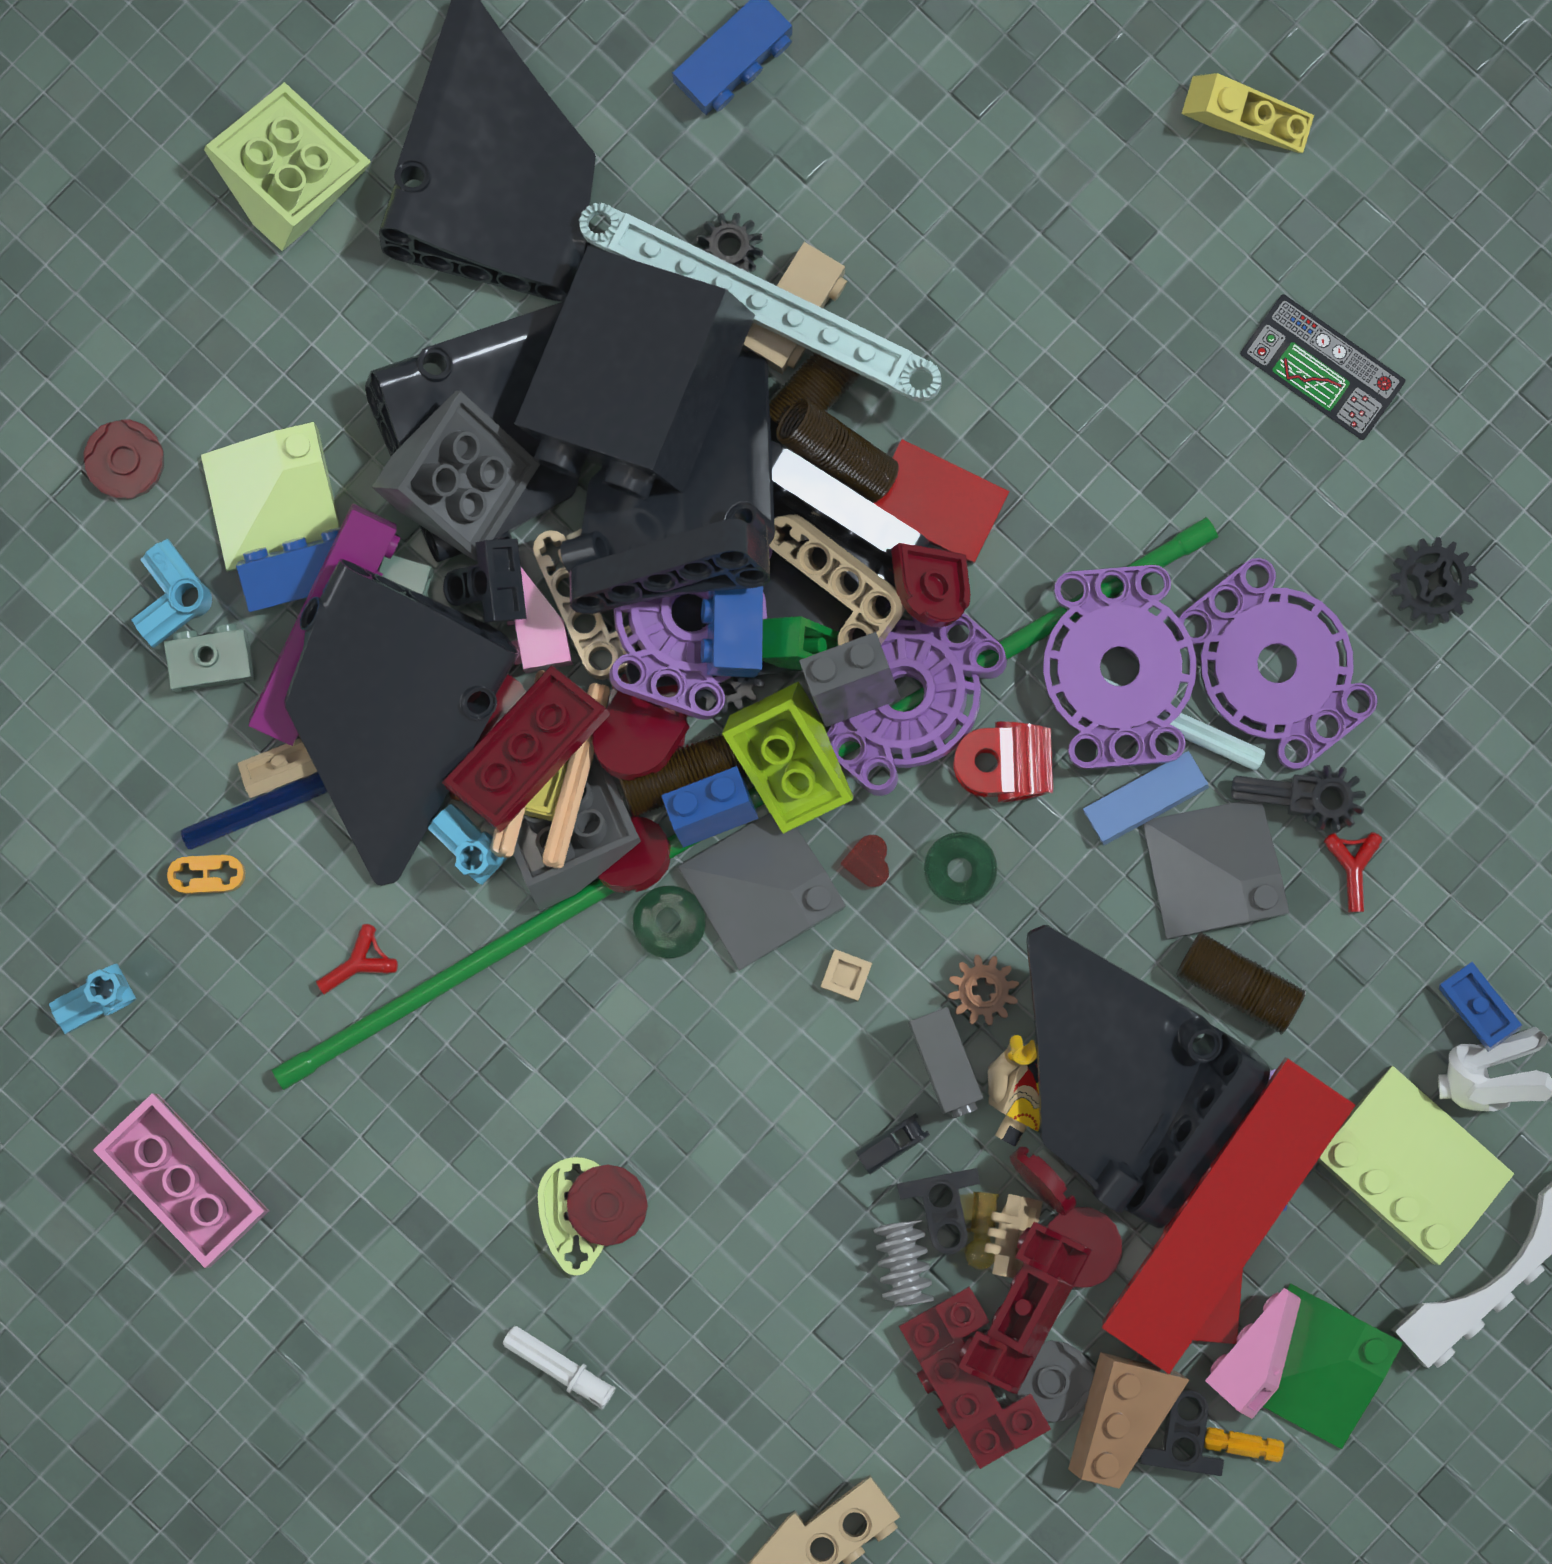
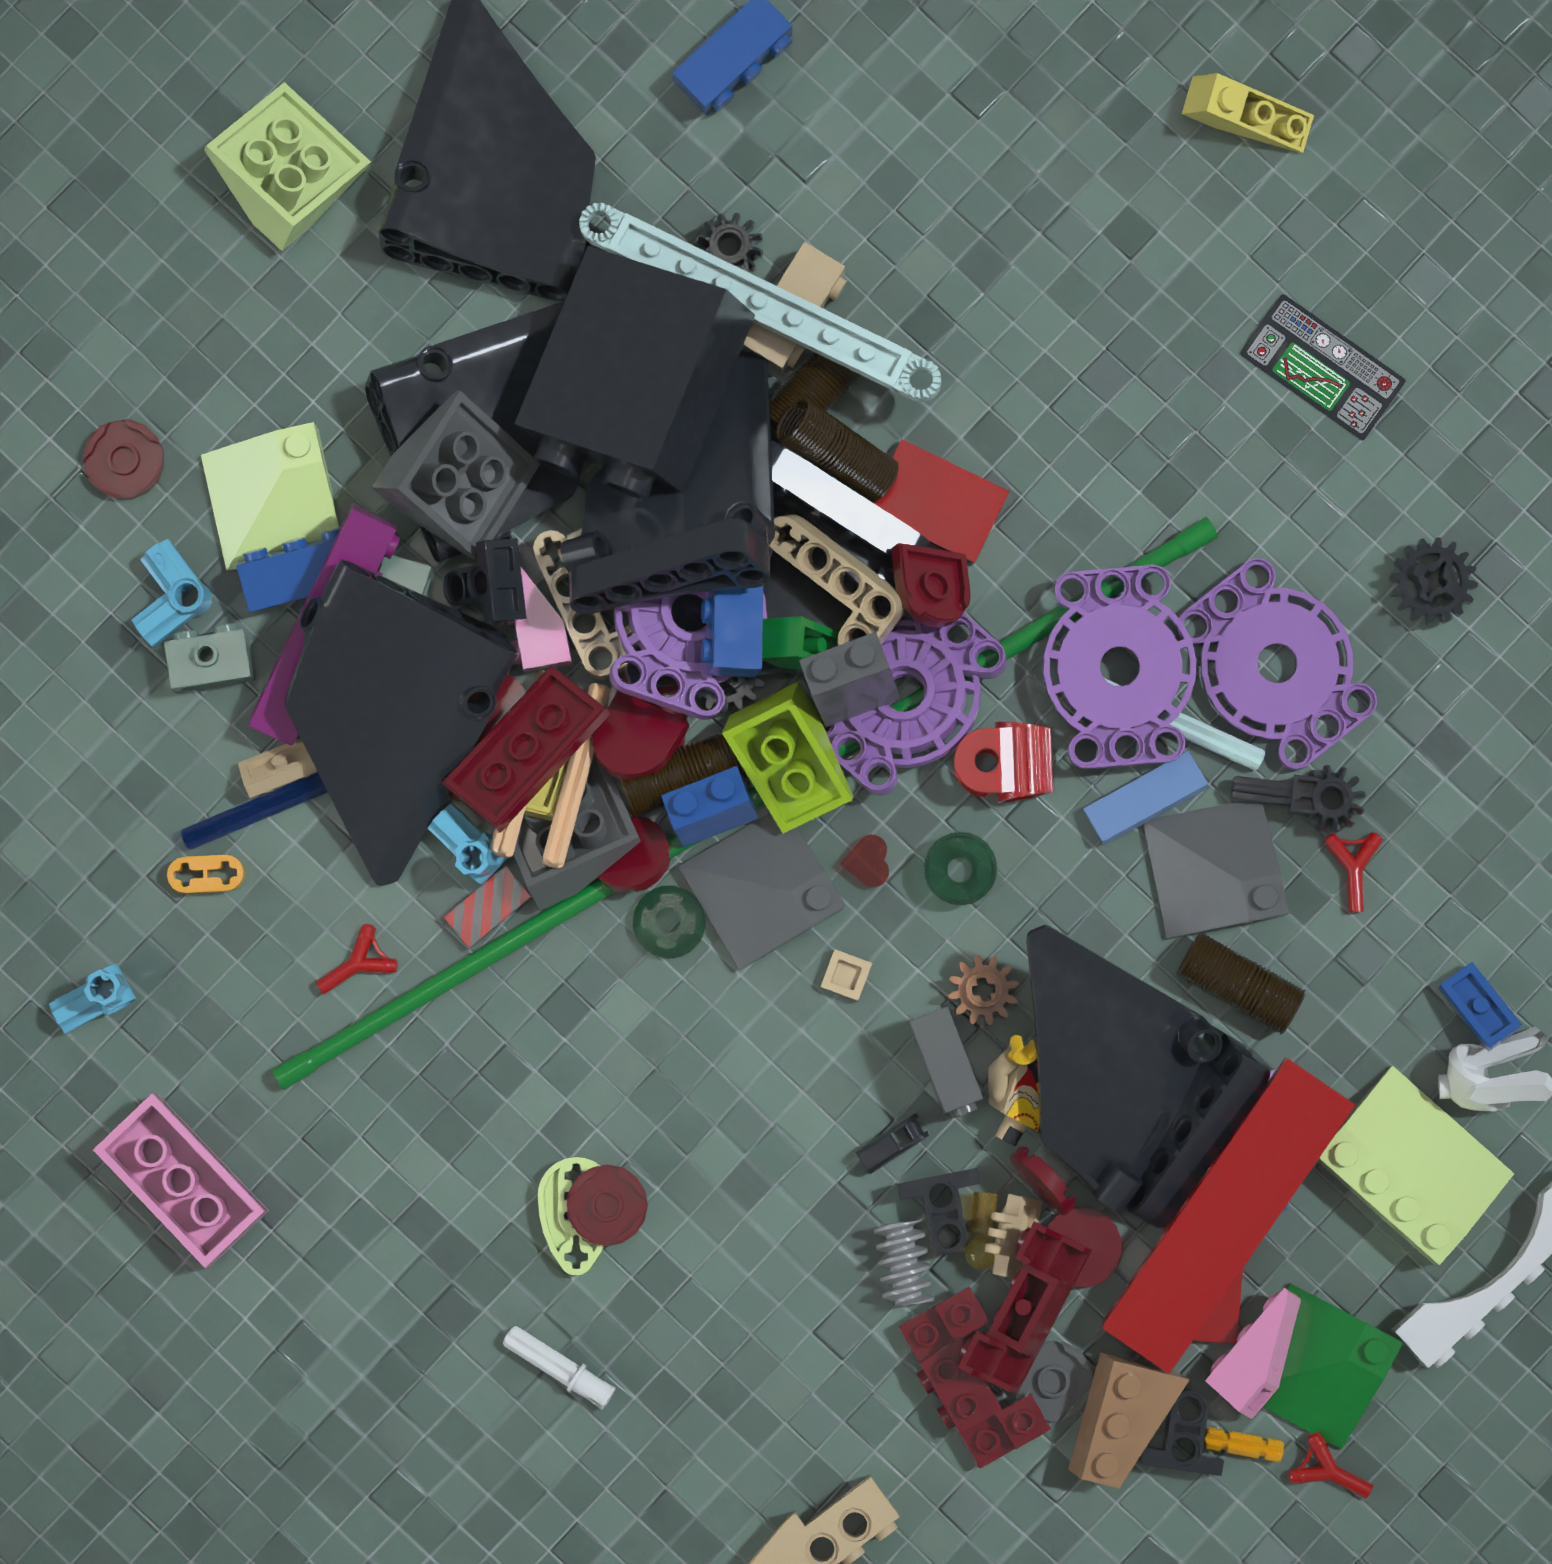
none -> tile [443,866,532,949]
none -> red piece [1288,1432,1373,1499]

